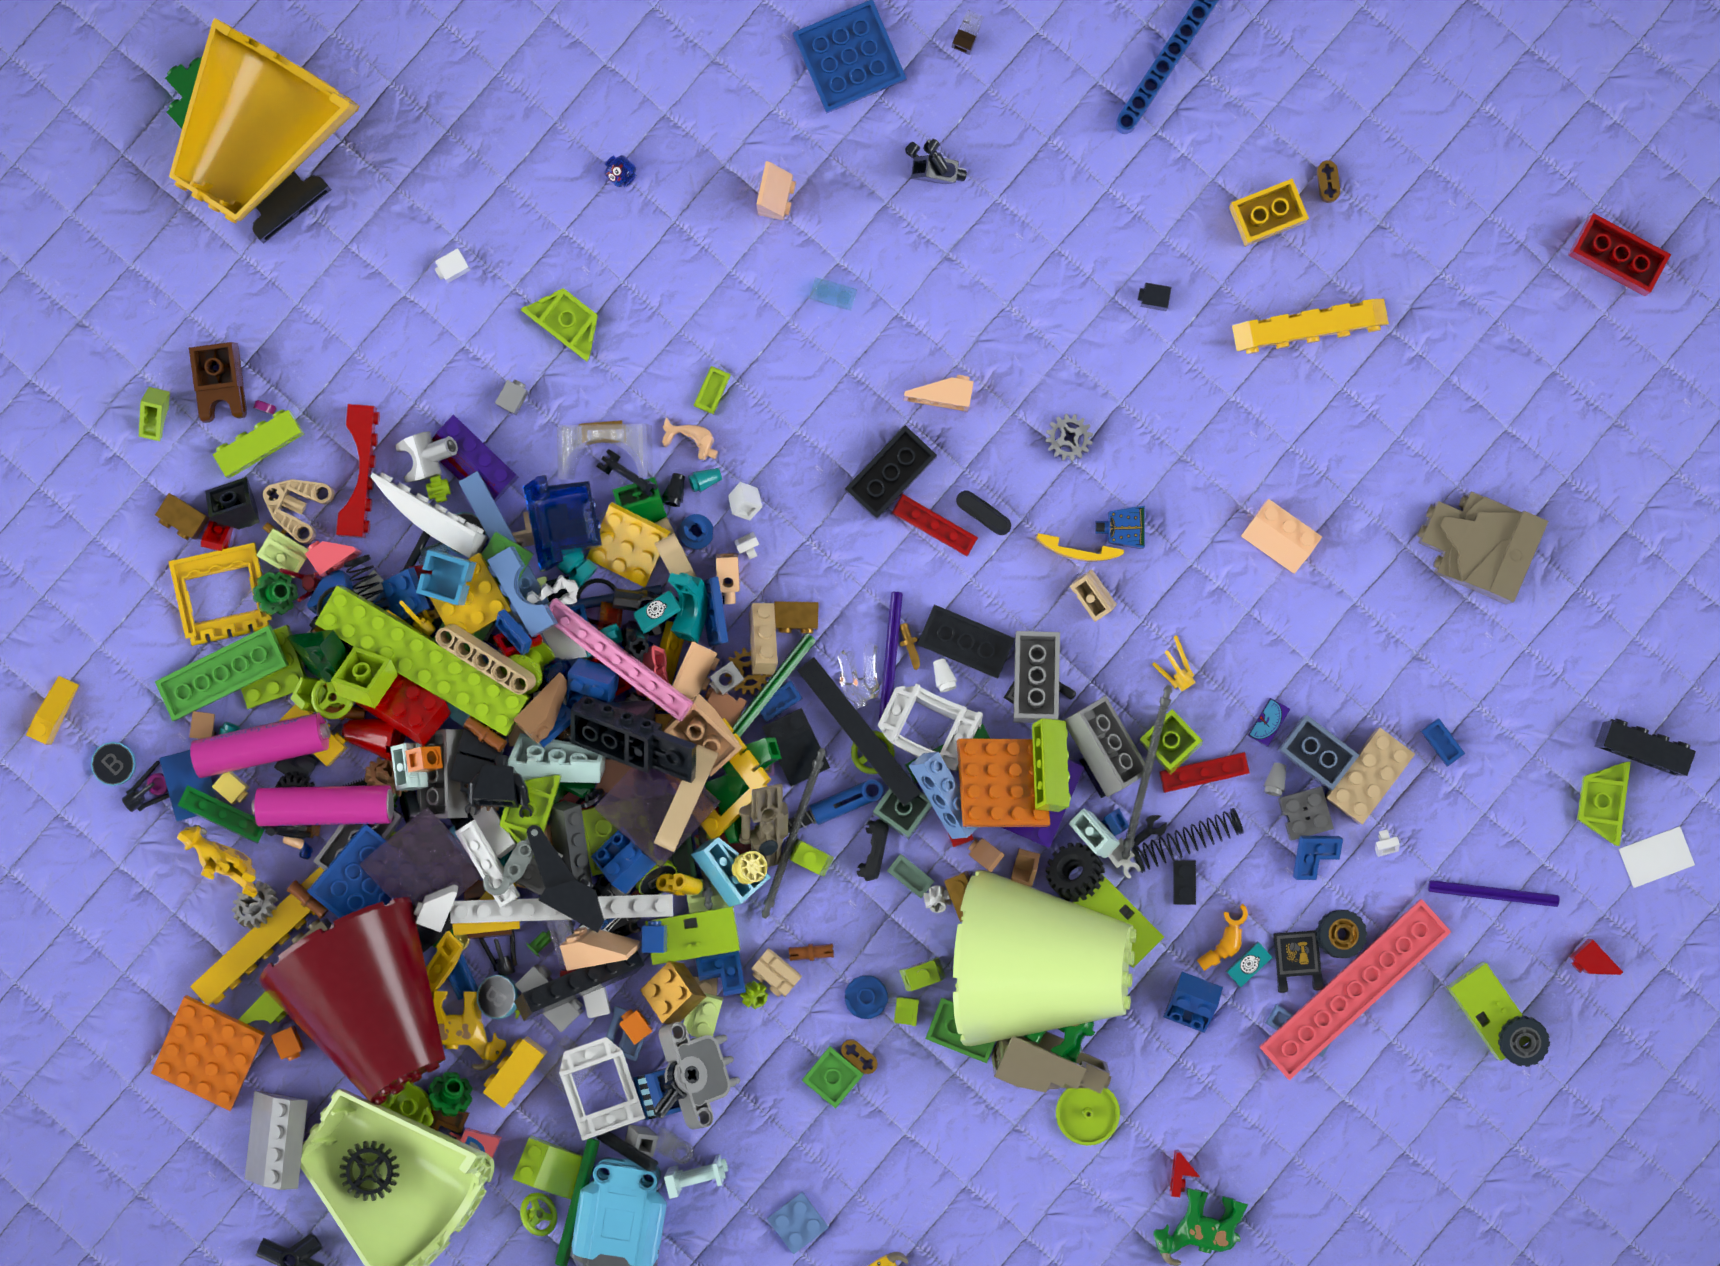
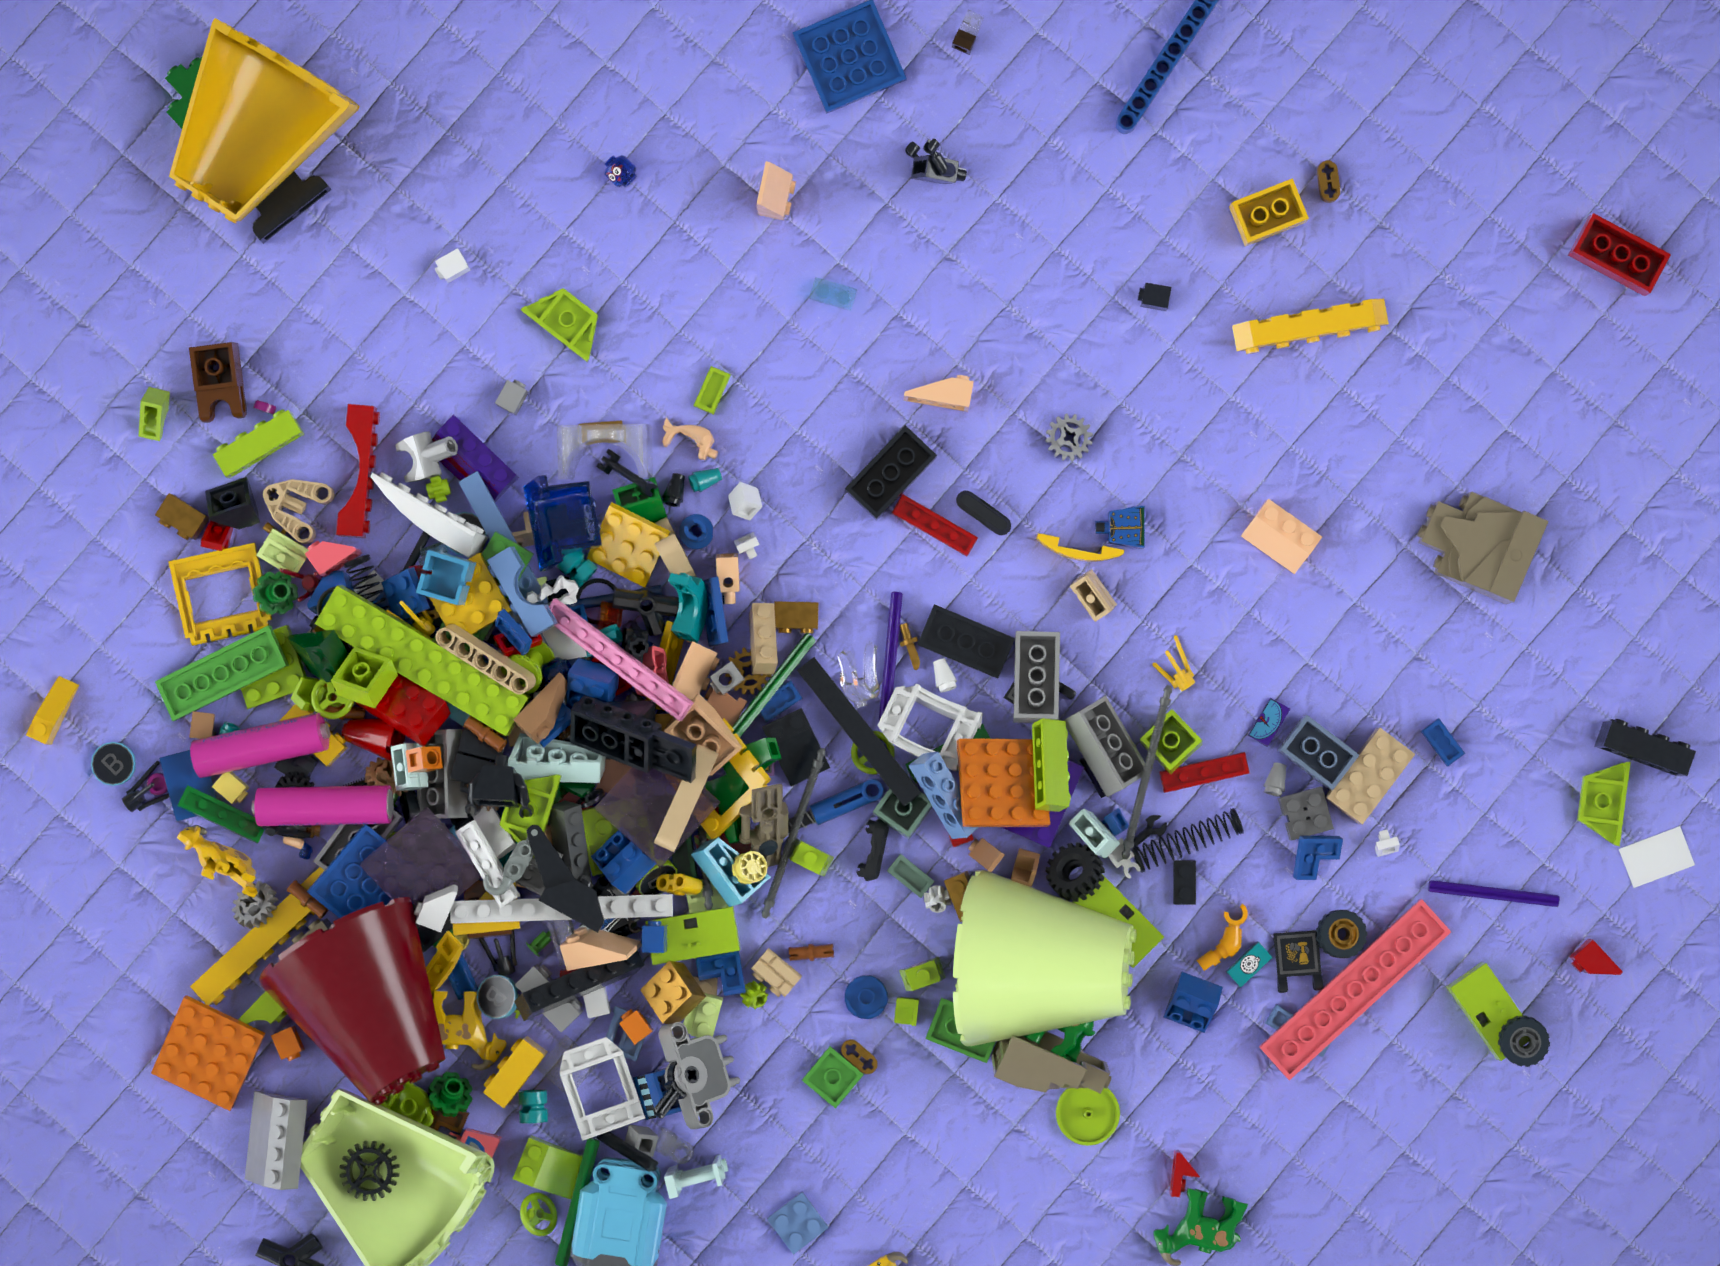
teal slope [634,591,681,633] -> none
none -> teal wheel [518,1090,548,1123]

